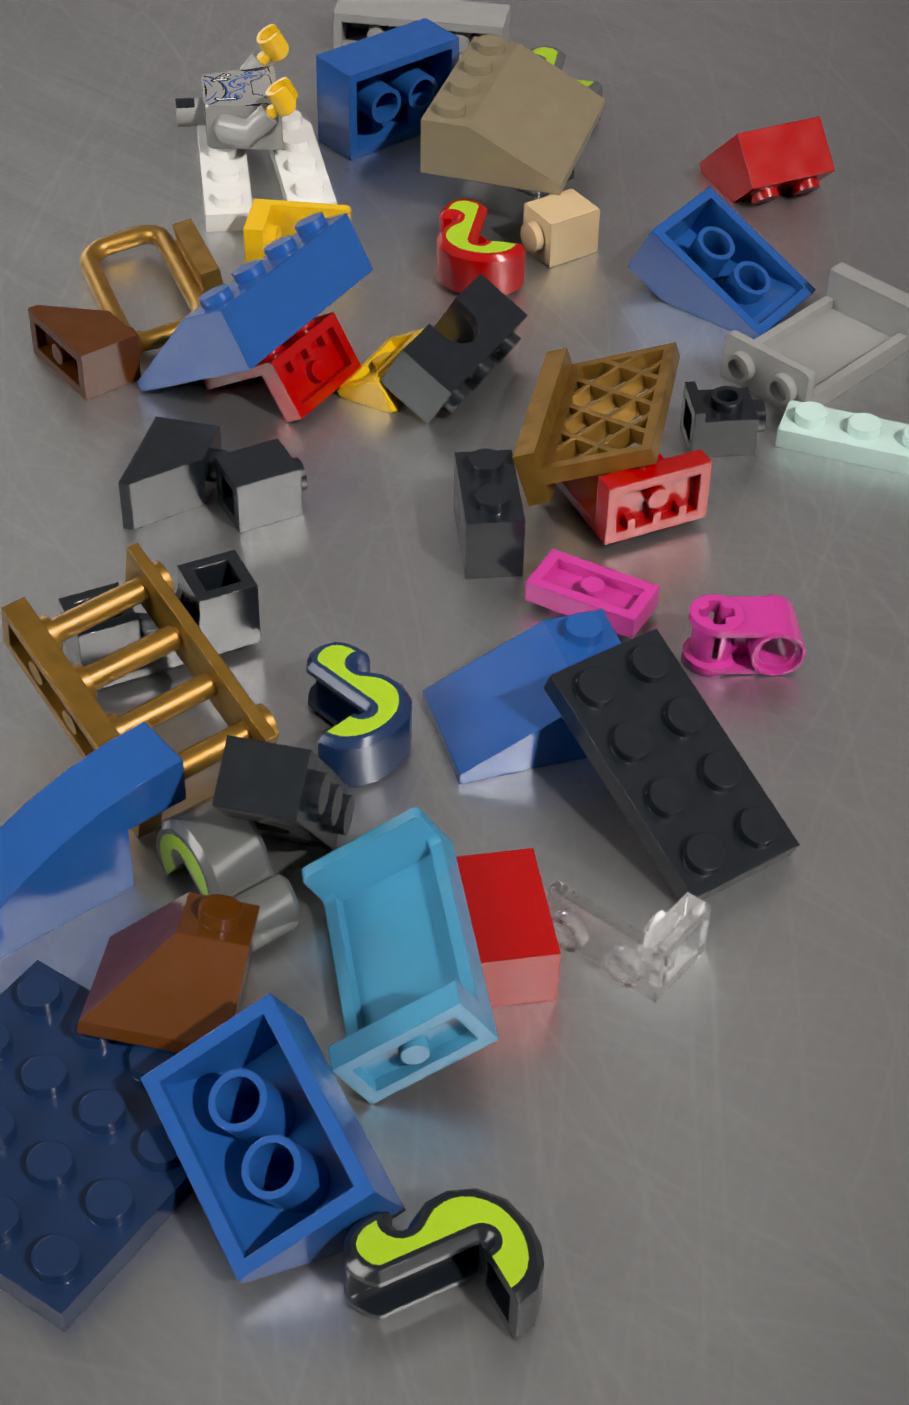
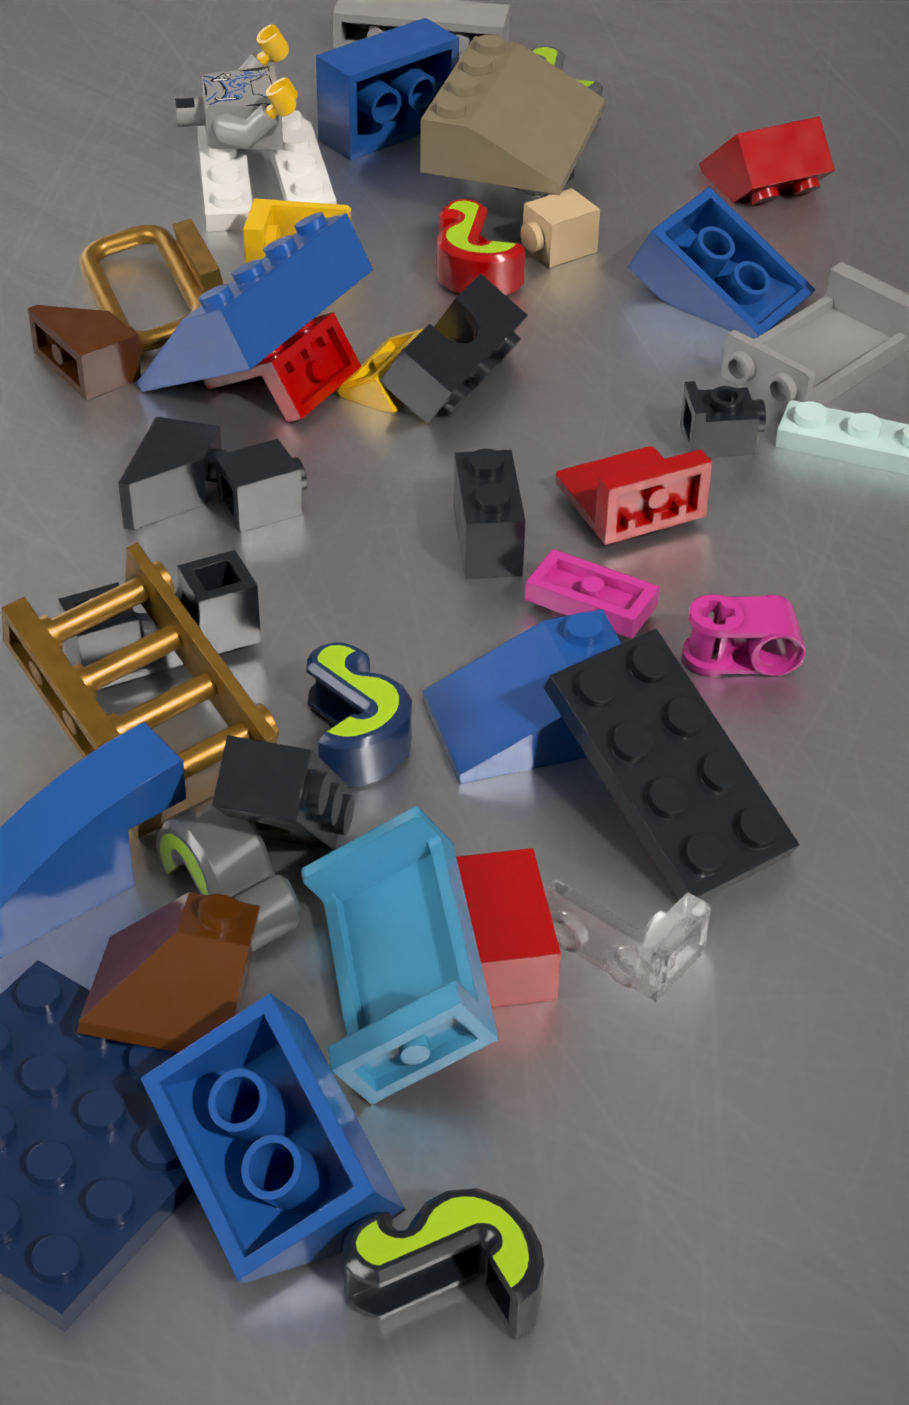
pearl gold fence [512,342,680,506] -> none

